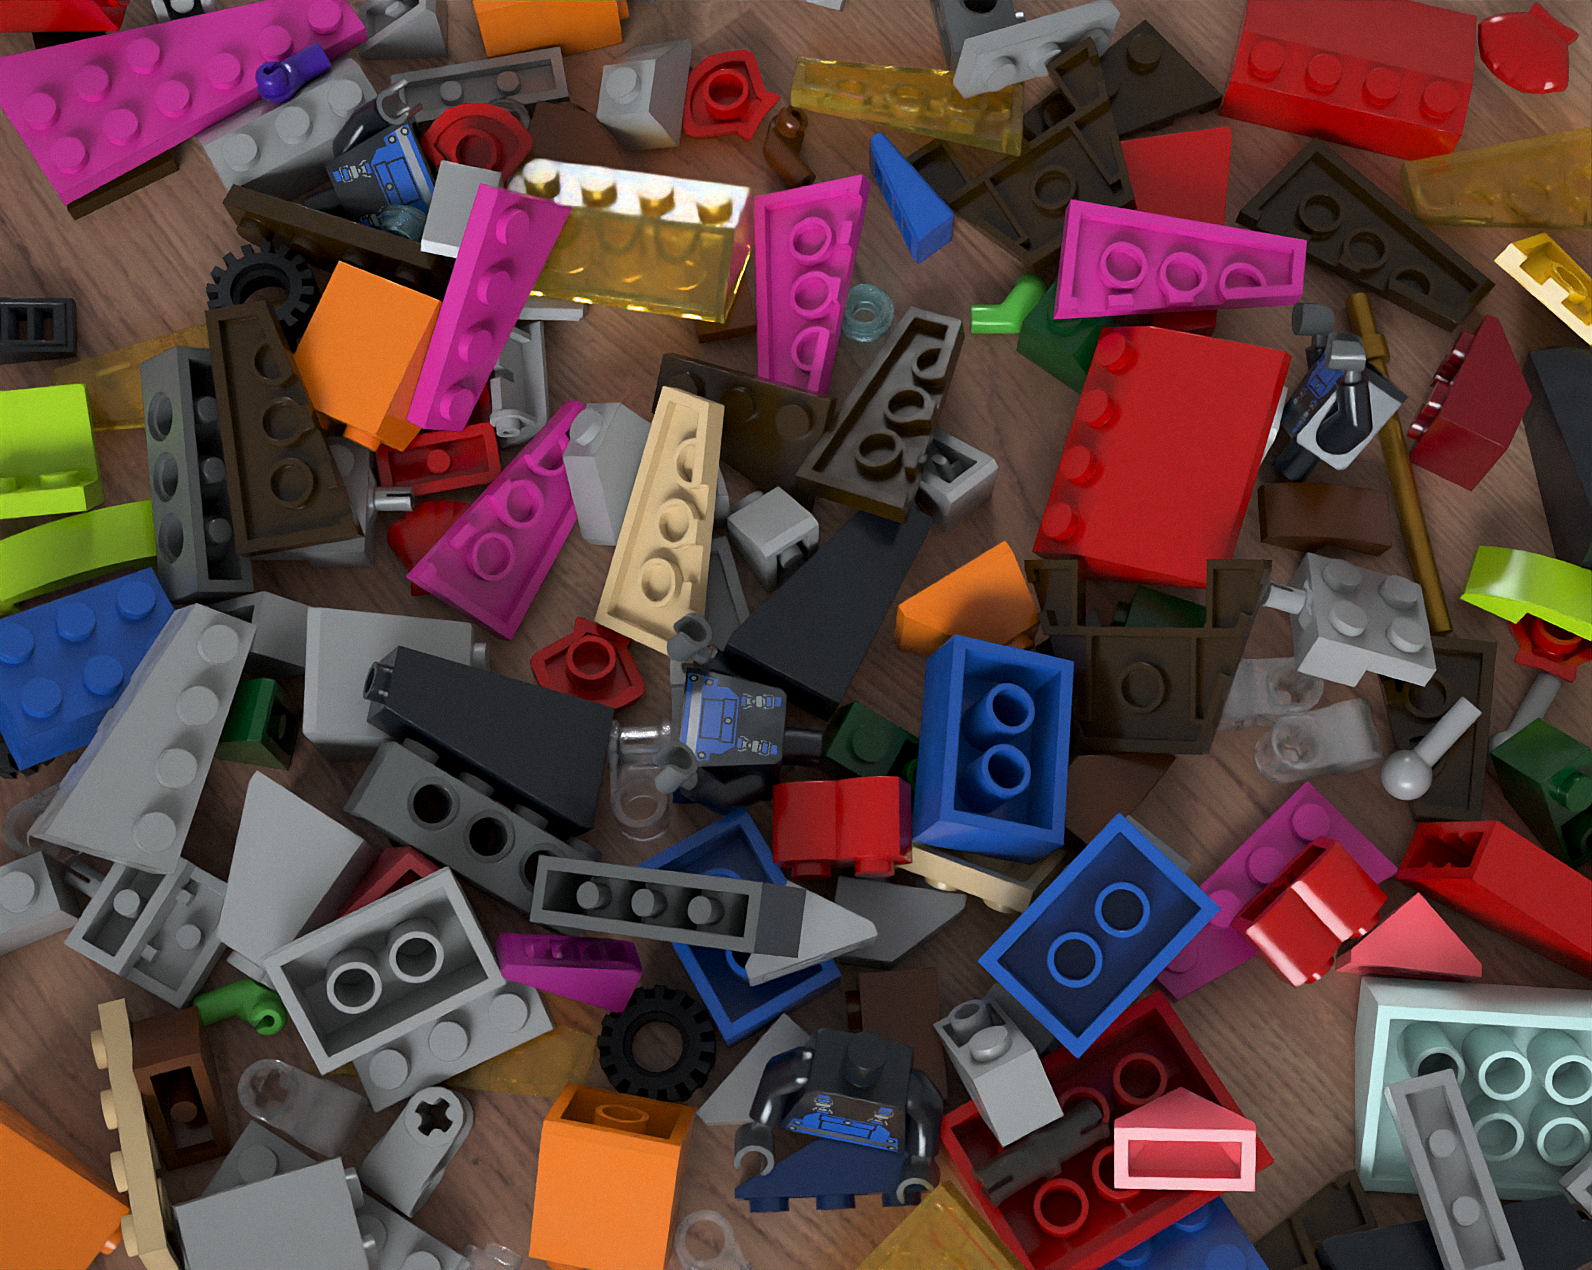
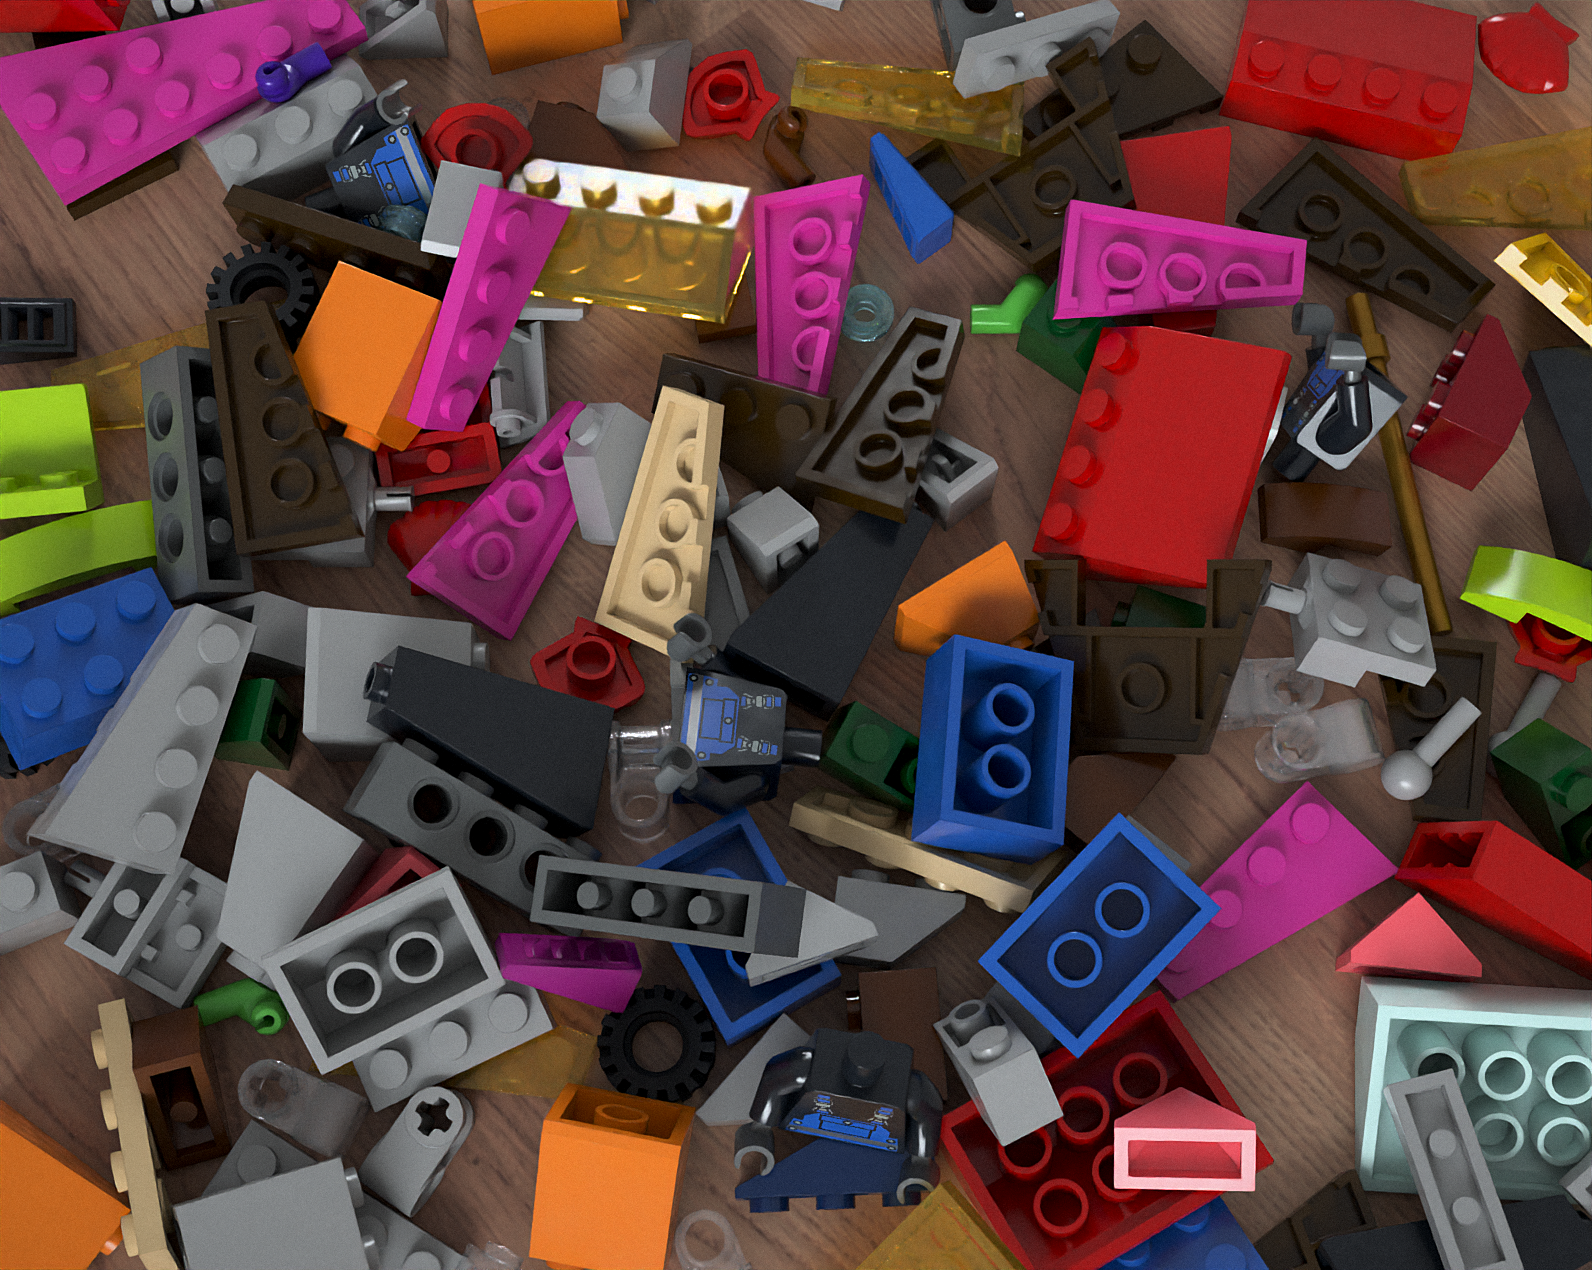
light grey plate [390,47,570,134] -> none
red brick [773,776,912,881] -> none
clear smoke pin [971,1097,1110,1208] -> none
red brick [1229,836,1388,988] -> none

